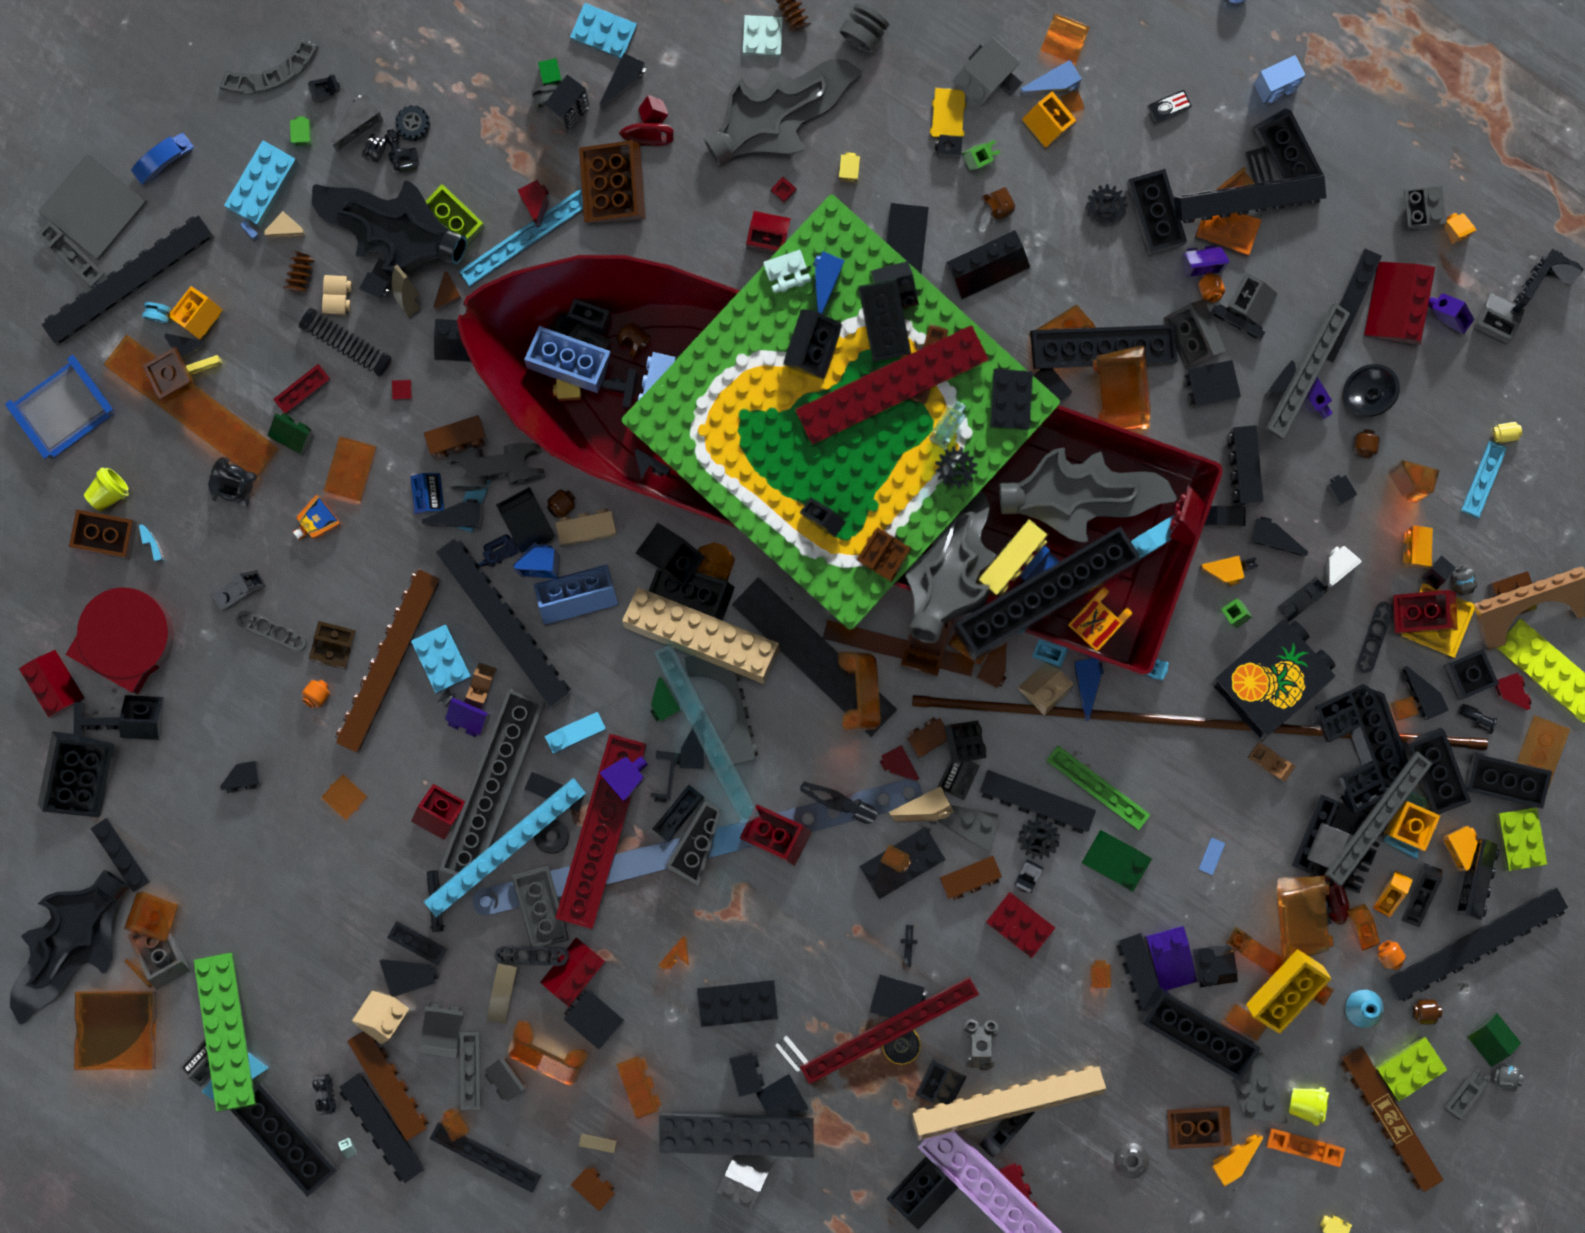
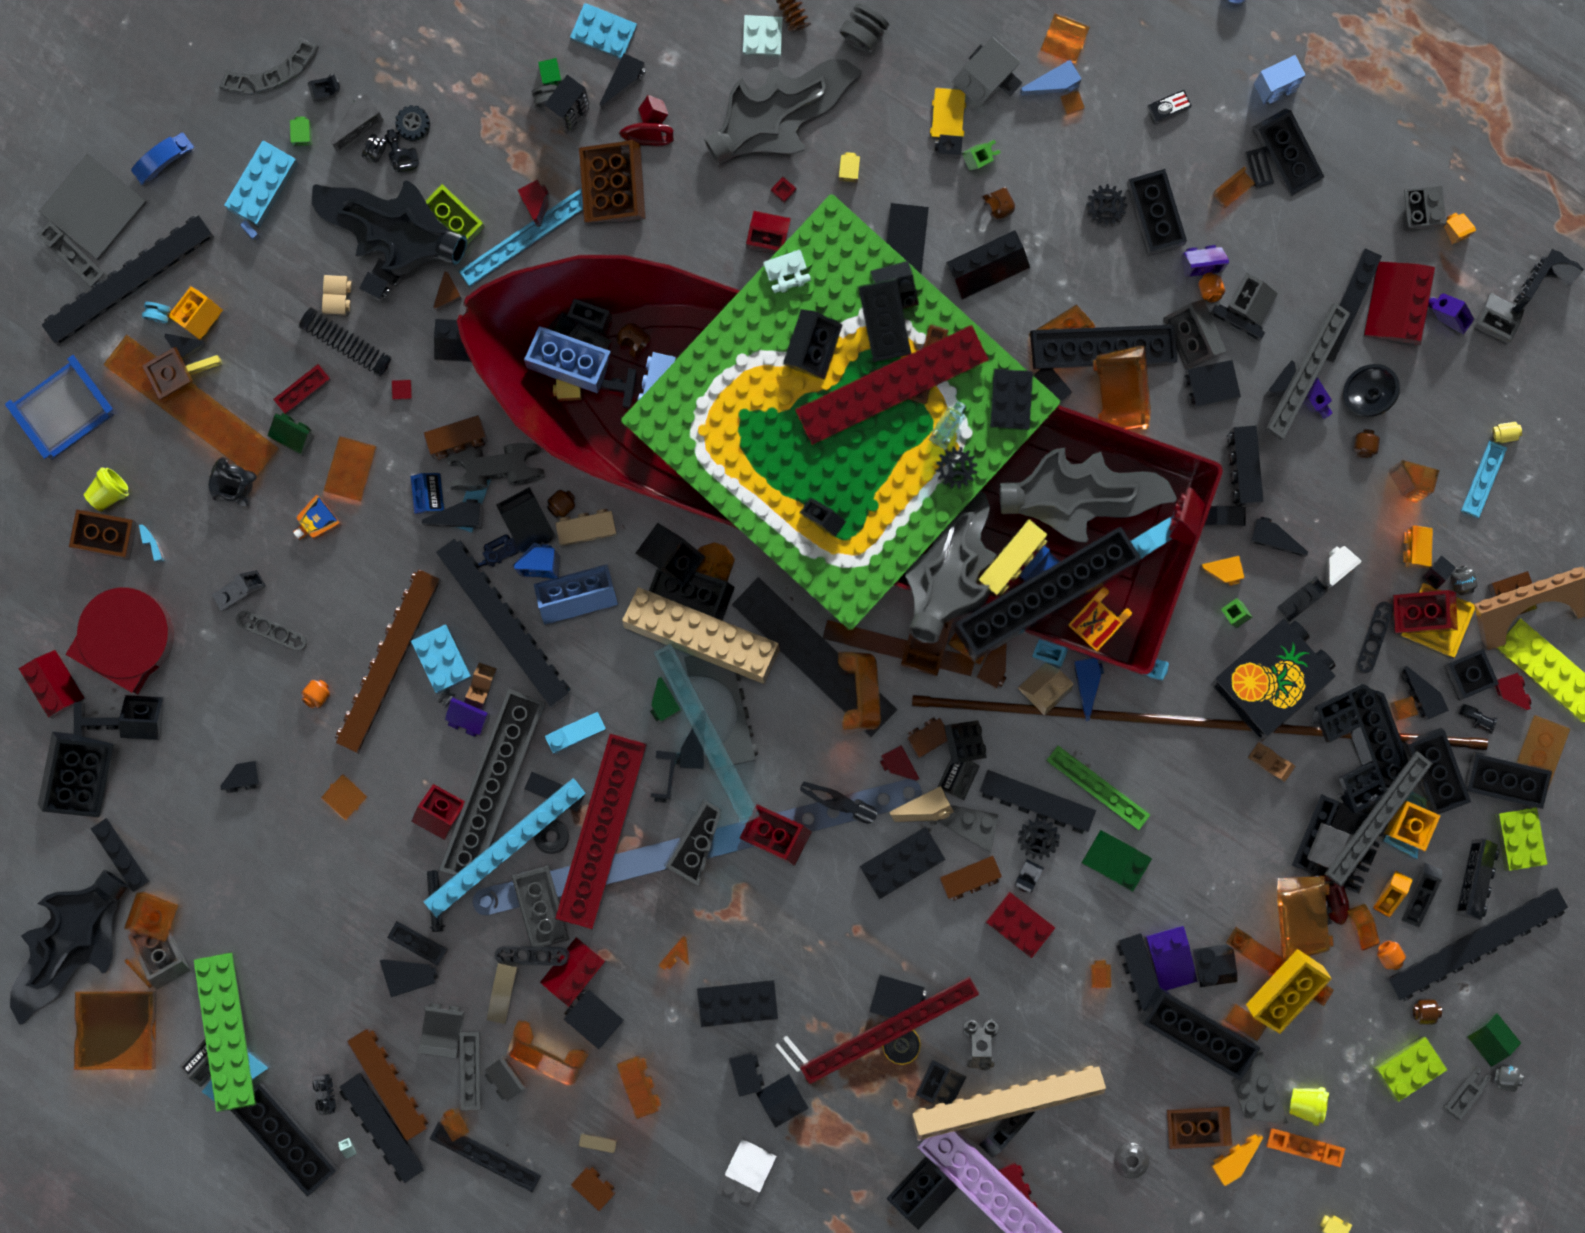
tan slope [265,211,305,238] -> none
reddish brown piece [283,251,315,293] -> none
dark brown slope [308,621,356,670] -> none
tan slope [351,991,409,1044] -> none
dark tan slope [392,265,420,318] -> none
dark purple torso [600,756,648,803] -> none
black slope [635,449,671,481] -> none
black plate [653,785,705,842] -> none
black plate [659,1113,814,1158] -> none
blue slope [813,252,844,314] -> none
reddish brown slope [856,527,912,582] -> none
clear orange brick [880,844,911,873] -> none
black piece [900,925,917,967] -> none
light orange slope [1022,91,1077,148] -> none
black brick [1174,174,1327,223] -> none
orange plate [1195,212,1262,256] -> none
medium blue sticker [1199,838,1225,875] -> none
black bush [1241,557,1258,571] -> none
black brick [1327,475,1358,506] -> none
reddish brown brick [1339,1046,1444,1192] -> none
medium azure cone [1345,990,1384,1028] -> none
light orange slope [1441,826,1478,871] -> none

